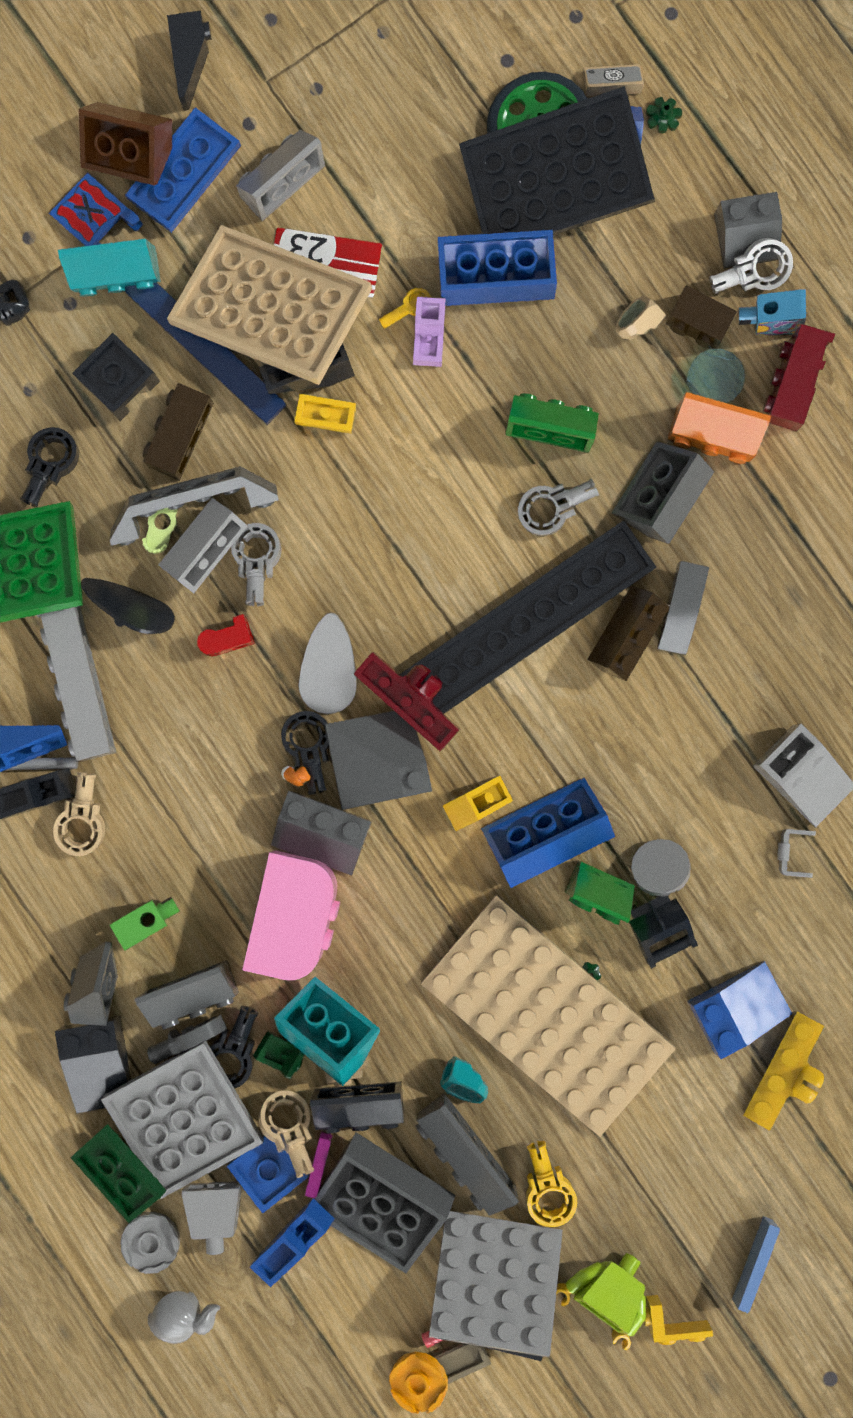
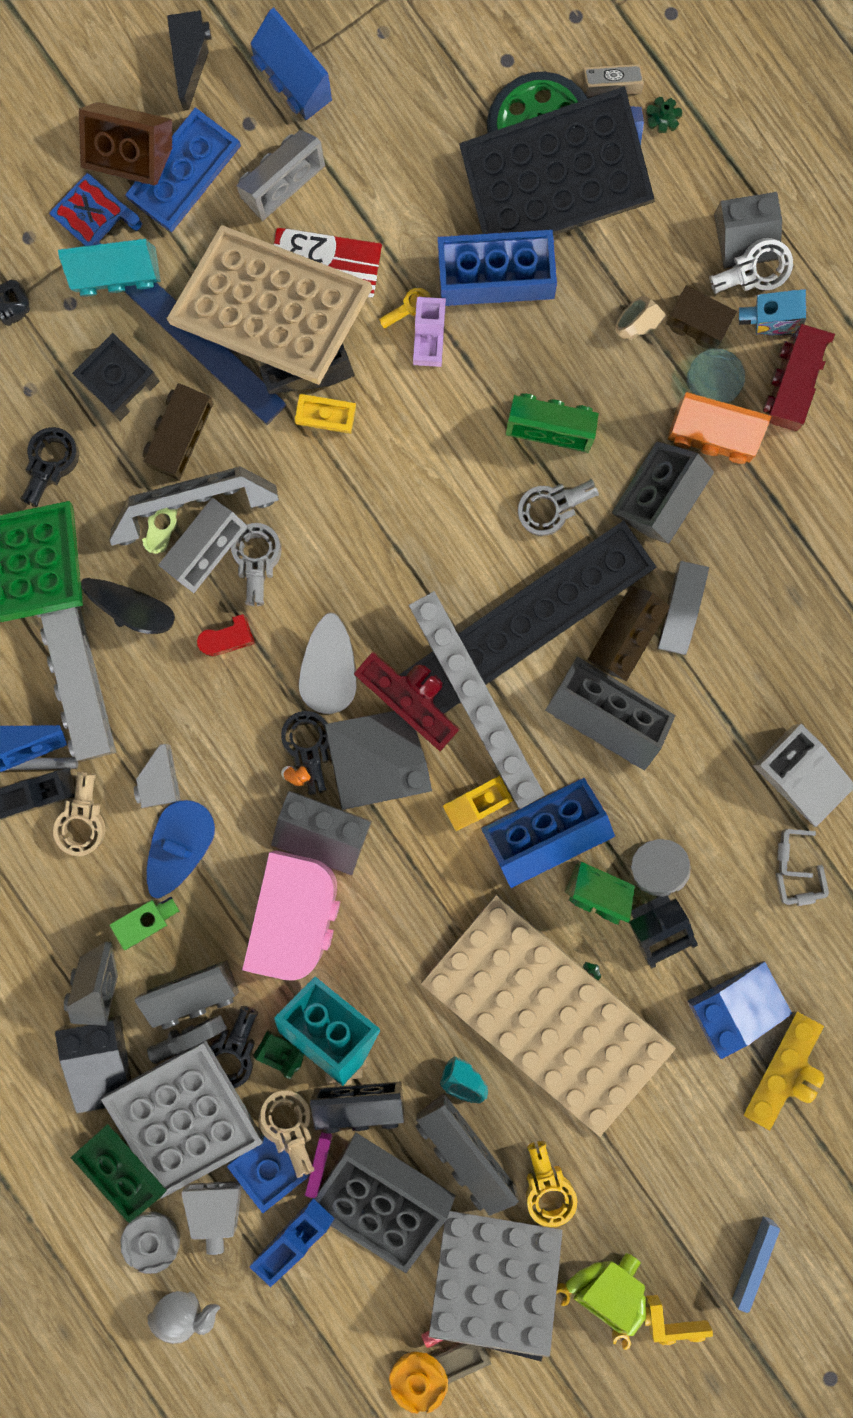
none -> light grey slope [134,744,181,808]
none -> blue shield [147,800,215,898]
none -> blue slope [250,7,332,120]
none -> light grey plate [408,591,545,809]
none -> dark grey slope [545,656,676,771]
none -> light grey piece [776,865,829,906]

